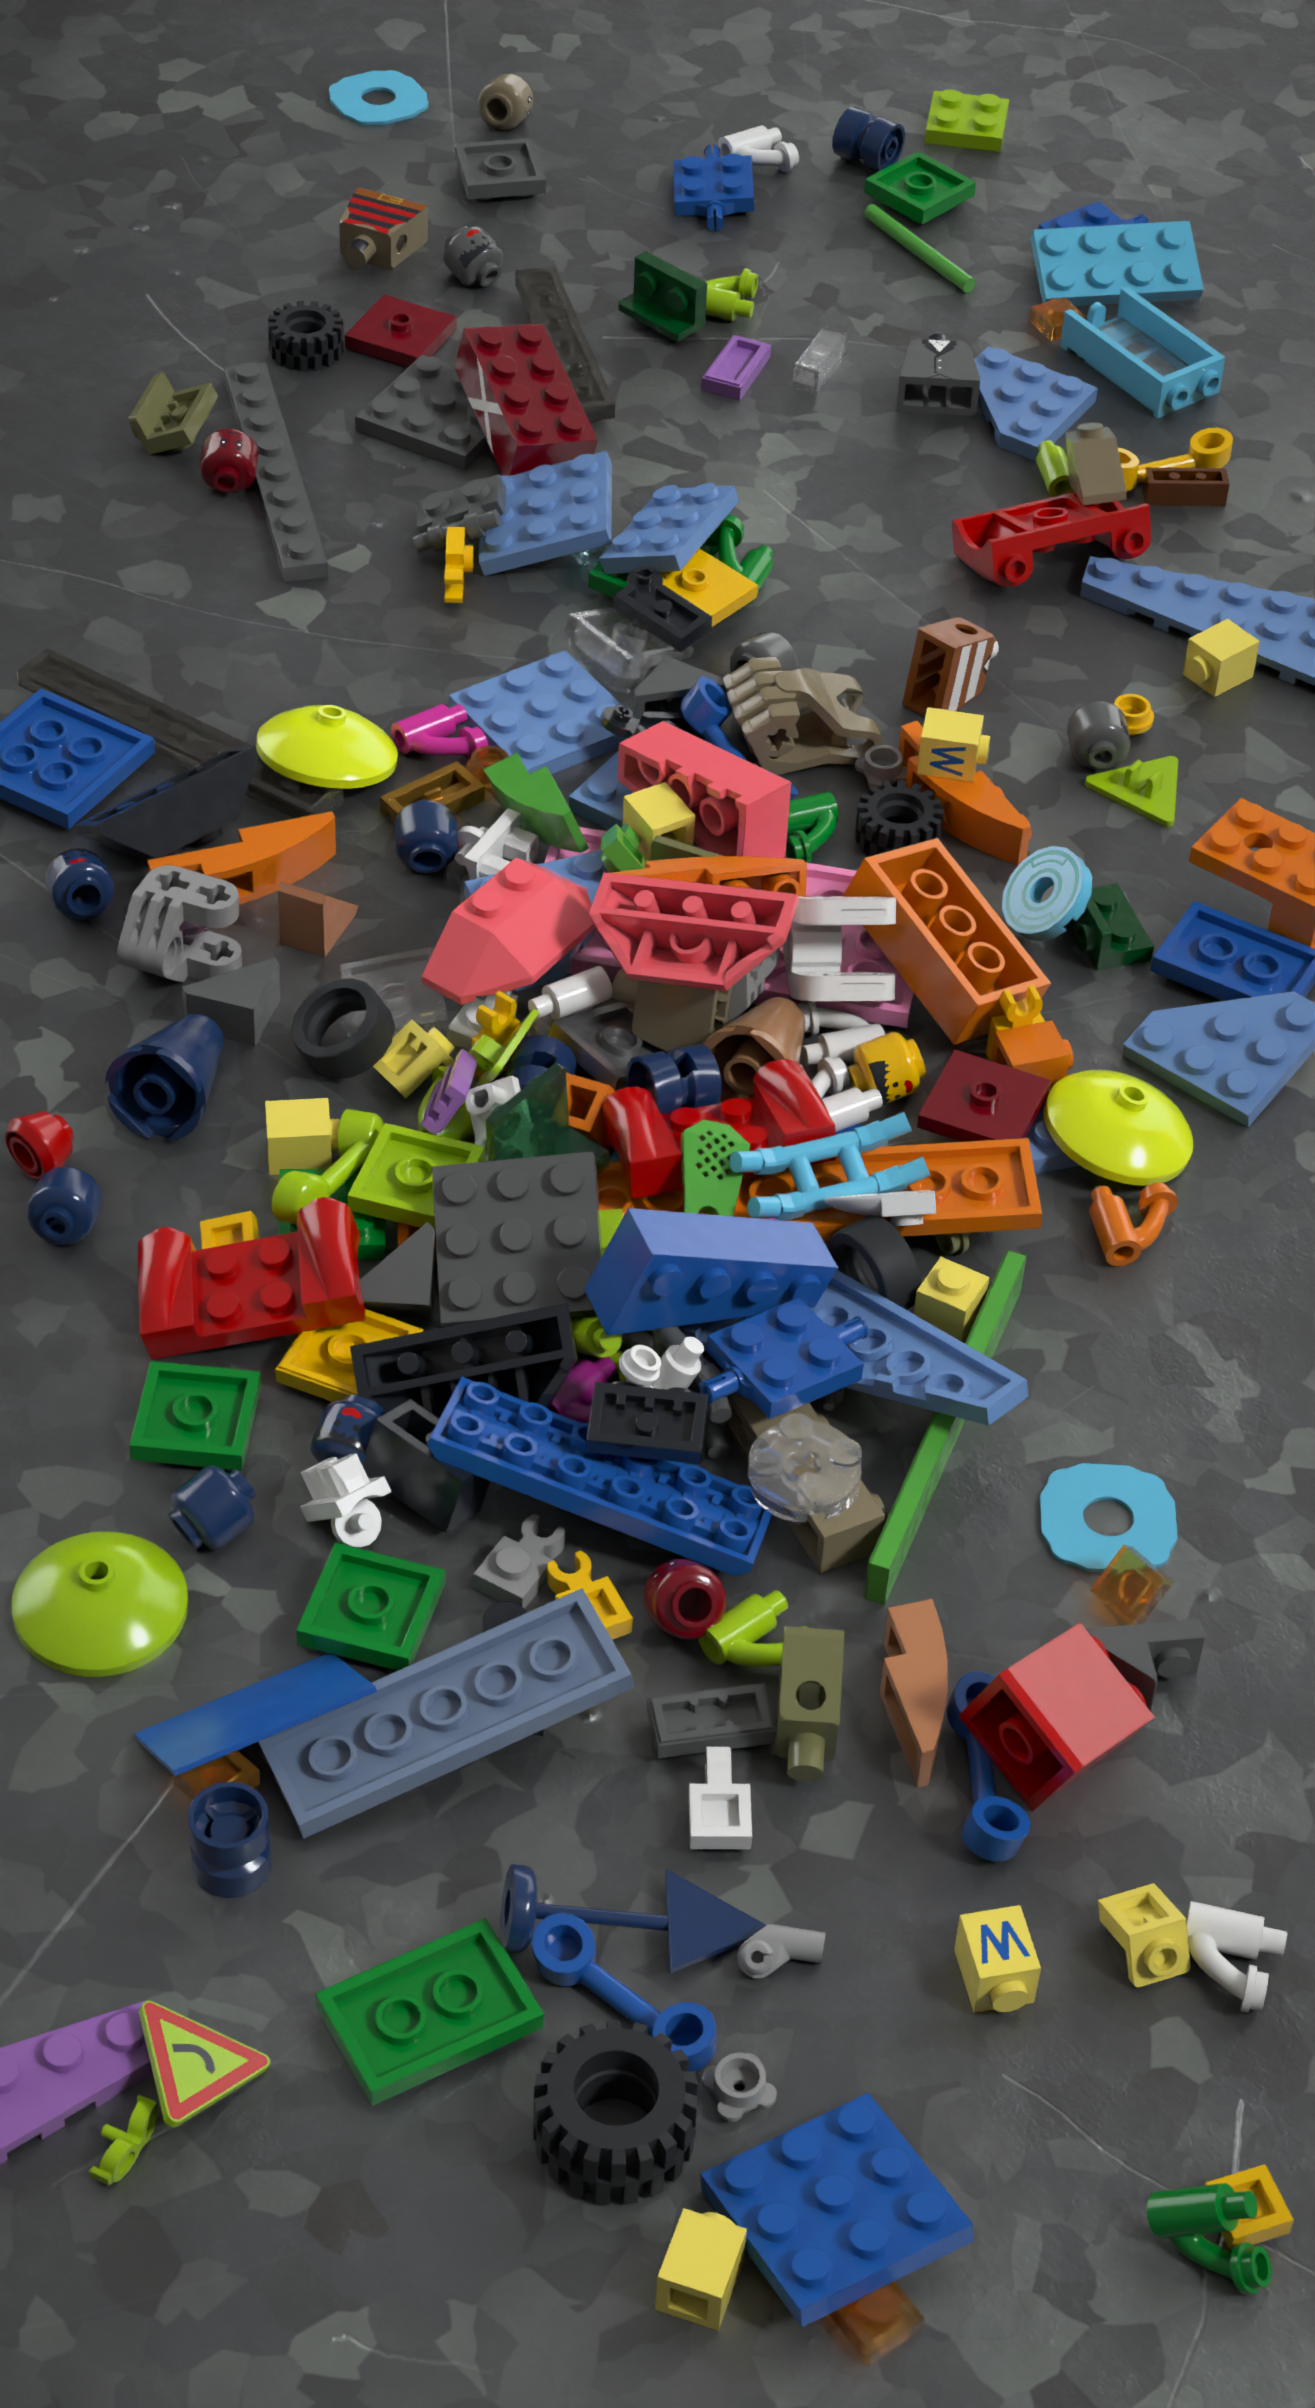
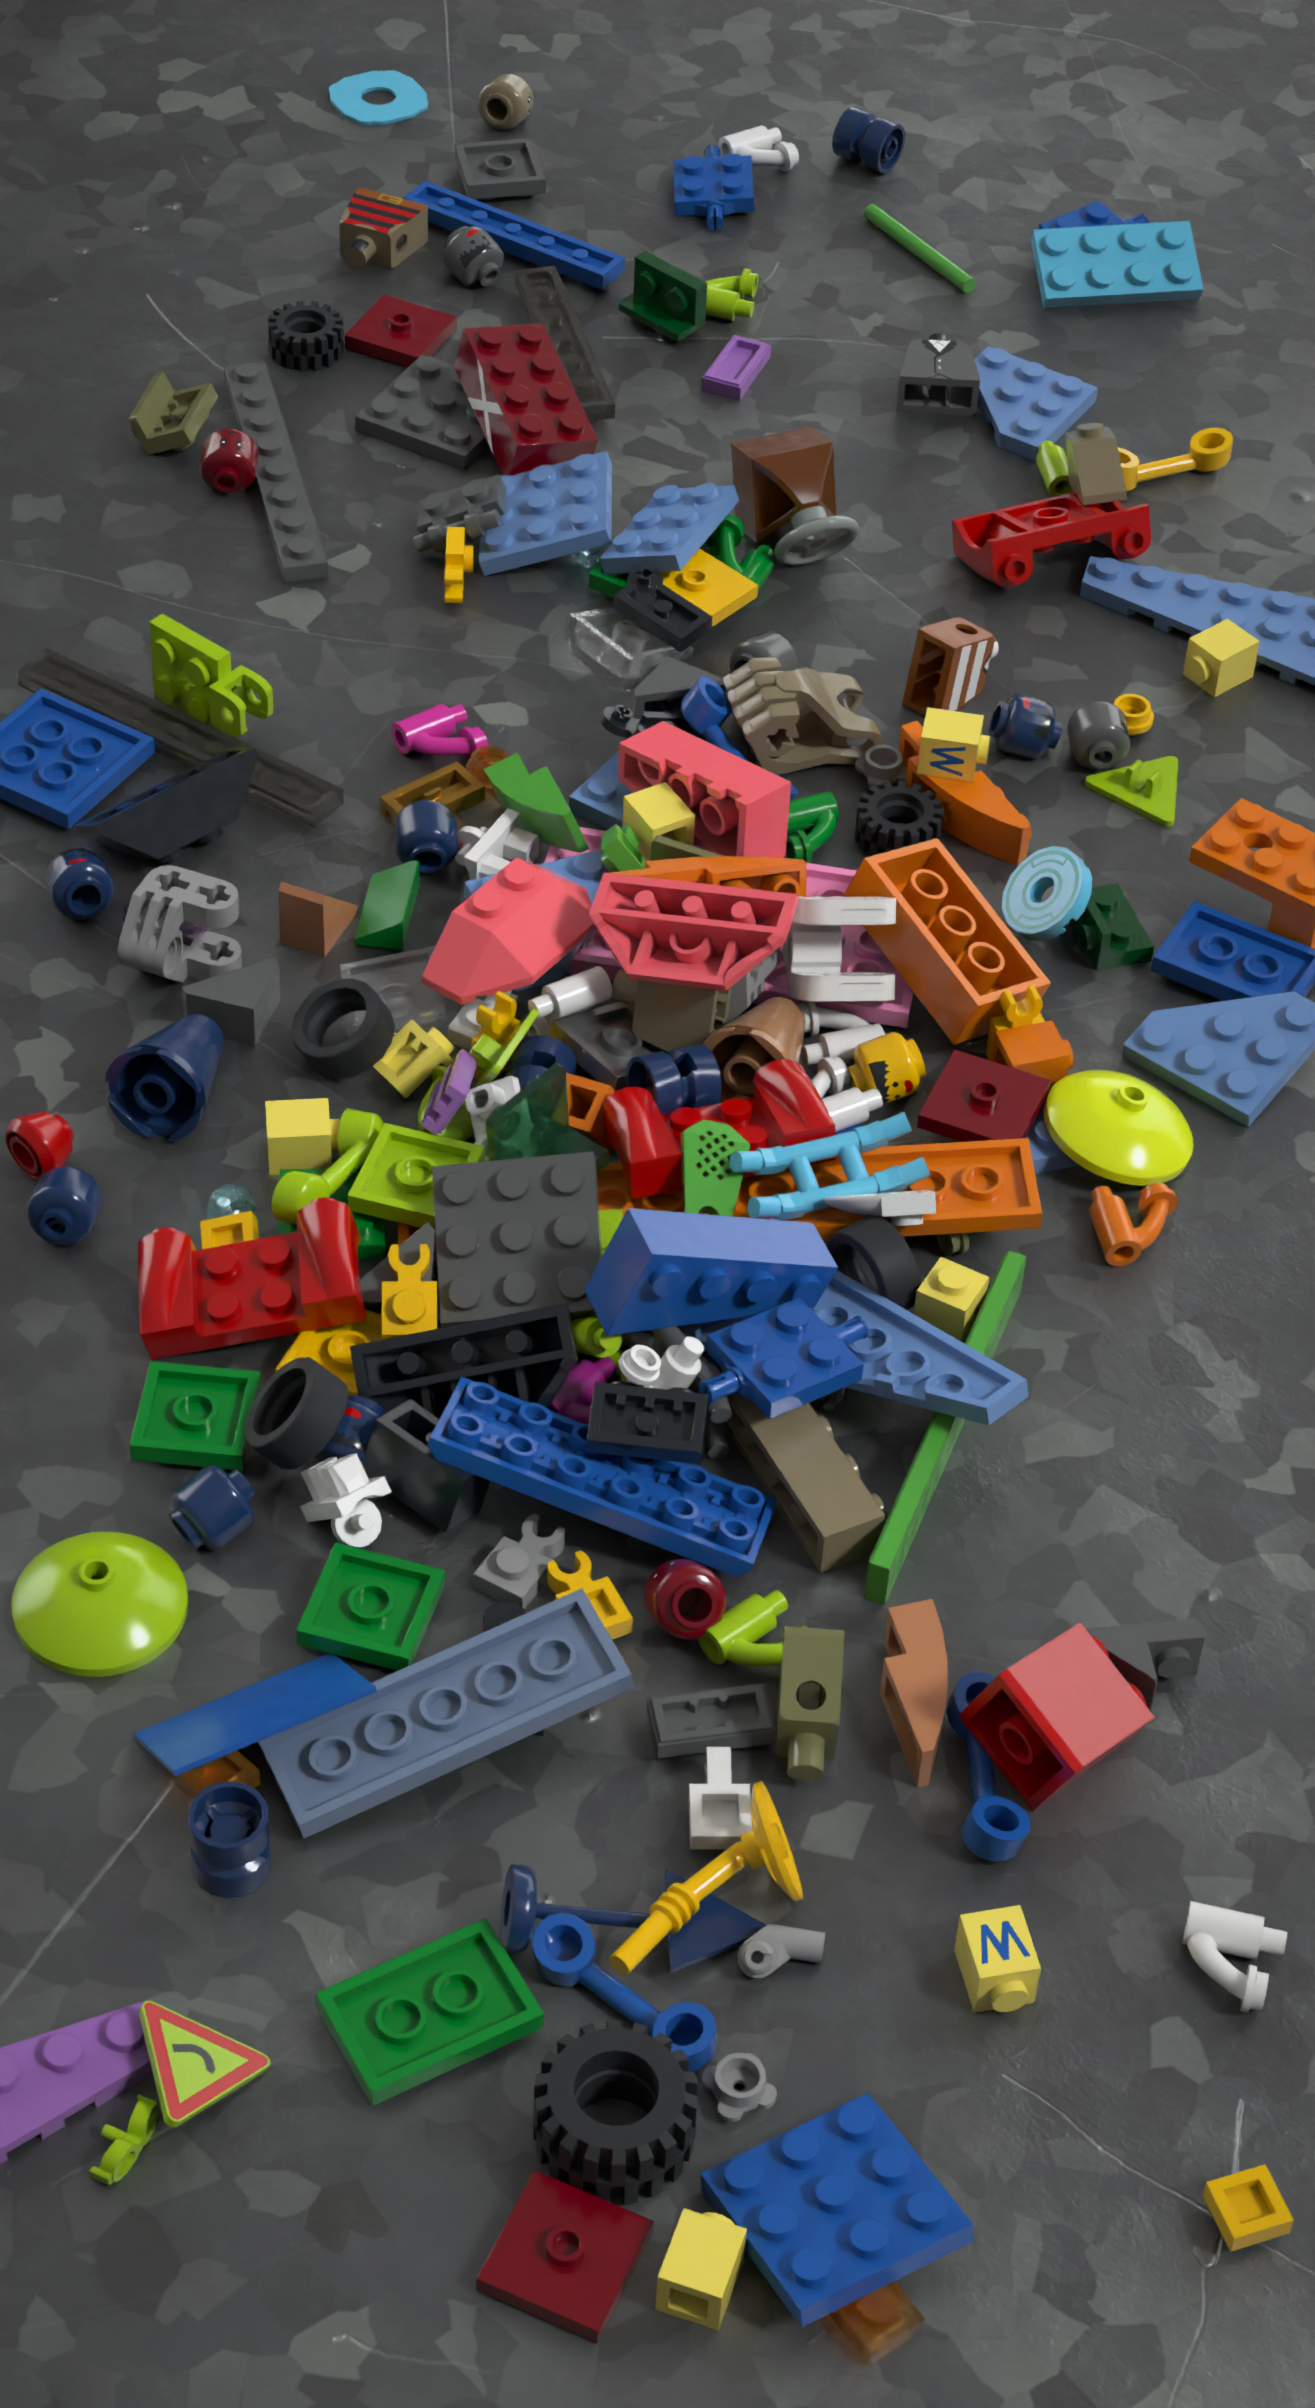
orange slope [147,811,336,905] -> none
neon yellow dish [256,705,398,789] -> none
medium blue plate [449,650,636,775] -> none
clear plate [747,1413,862,1522] -> none
clear piece [793,326,848,394] -> none
green plate [864,151,976,224] -> none
lime plate [925,89,1009,152] -> none
clear orange plate [1029,297,1087,341] -> none
medium azure piece [1040,1463,1178,1574] -> none
medium azure door [1060,287,1225,418] -> none
clear orange plate [1090,1545,1174,1625] -> none
light yellow bracket [1098,1883,1191,1987] -> none
reddish brown piece [1143,467,1230,506] -> none
green plant [1147,2183,1272,2295] -> none
none -> lime plate [149,613,274,737]
none -> clear light blue plate [205,1183,256,1220]
none -> black tyre [244,1357,348,1469]
none -> green slope [354,860,420,950]
none -> yellow plate [382,1244,437,1340]
none -> blue plate [402,181,625,290]
none -> dark red plate [476,2170,654,2343]
none -> yellow dish [609,1781,803,1976]
none -> reddish brown piece [731,426,859,565]
none -> dark blue head [989,693,1062,760]

